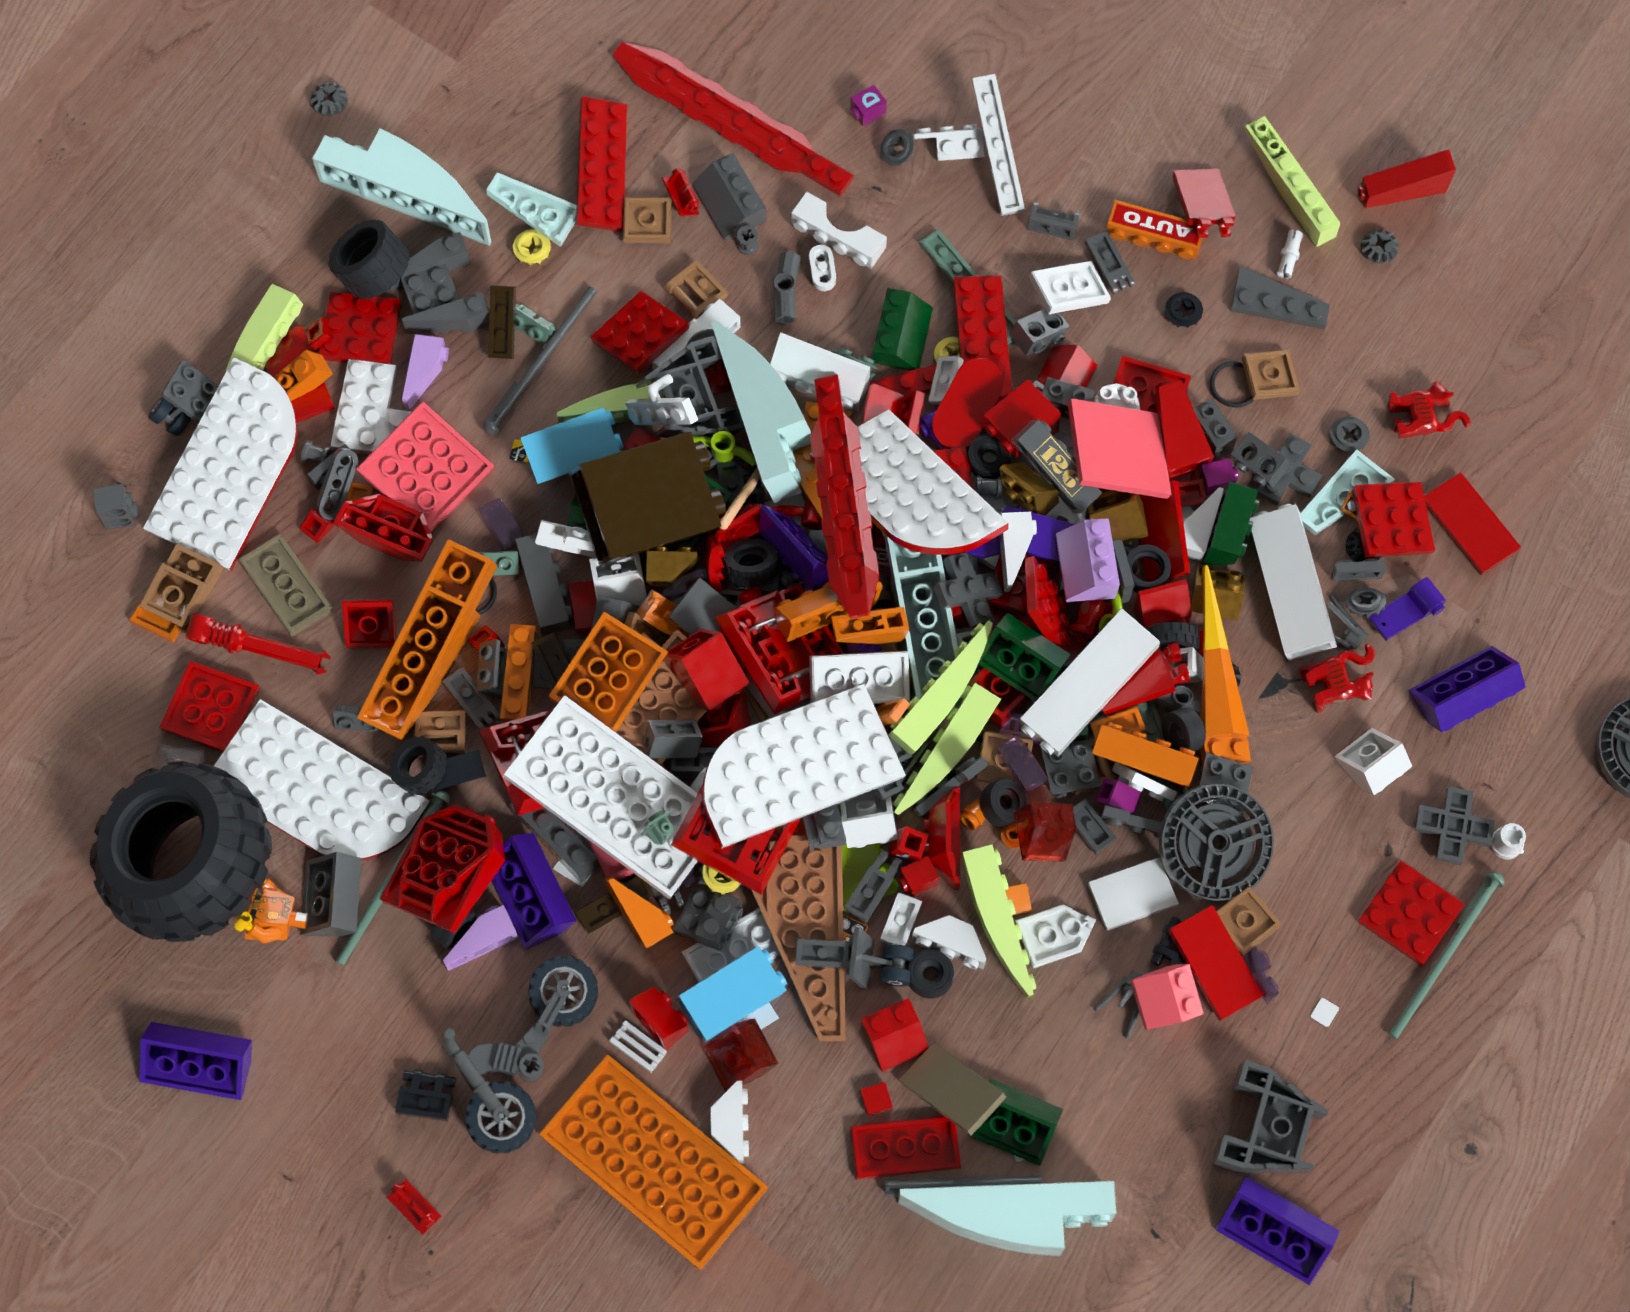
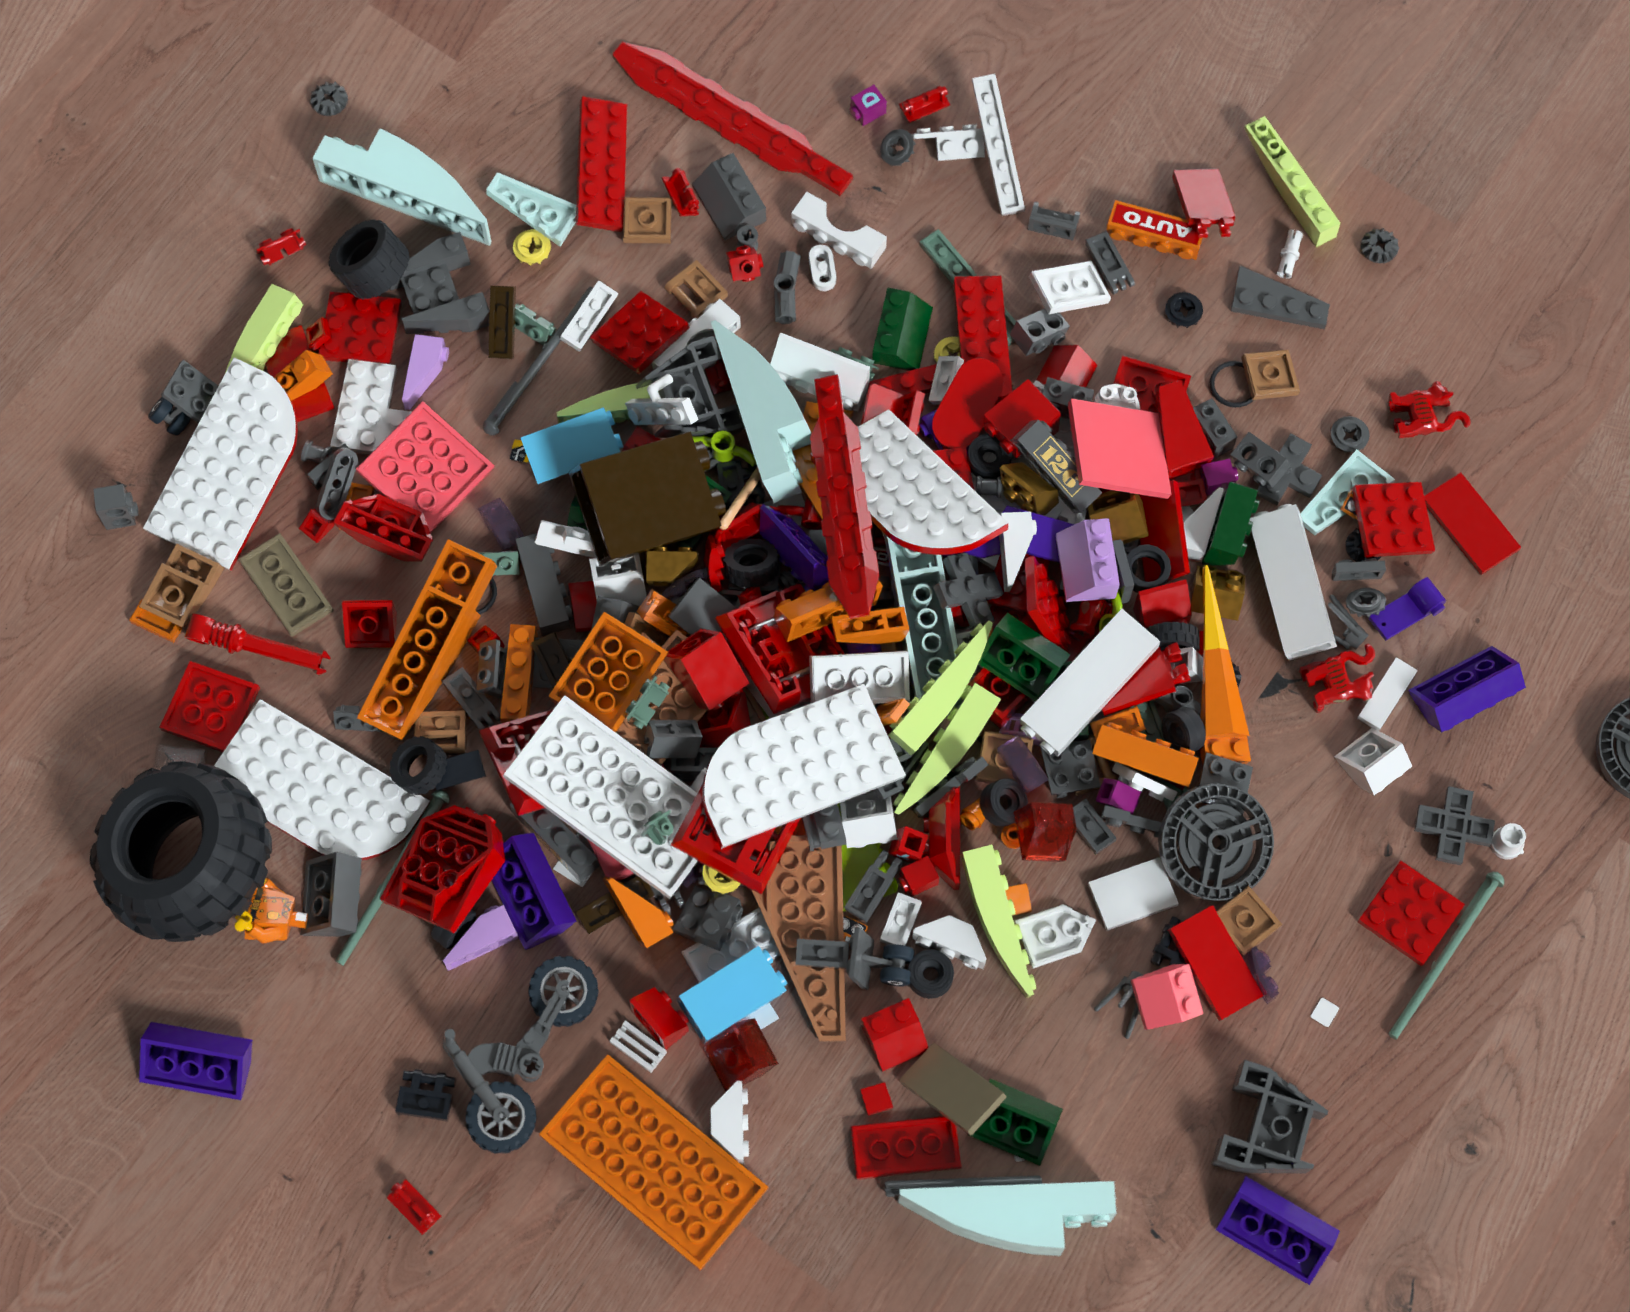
red slope [1358,149,1456,208] -> none
none -> red hinge [256,228,307,266]
none -> white plate [560,280,619,352]
none -> sand green hinge [625,676,670,729]
none -> red brick [726,245,764,282]
none -> red hinge [899,86,951,123]
none -> white tile [1357,657,1418,731]

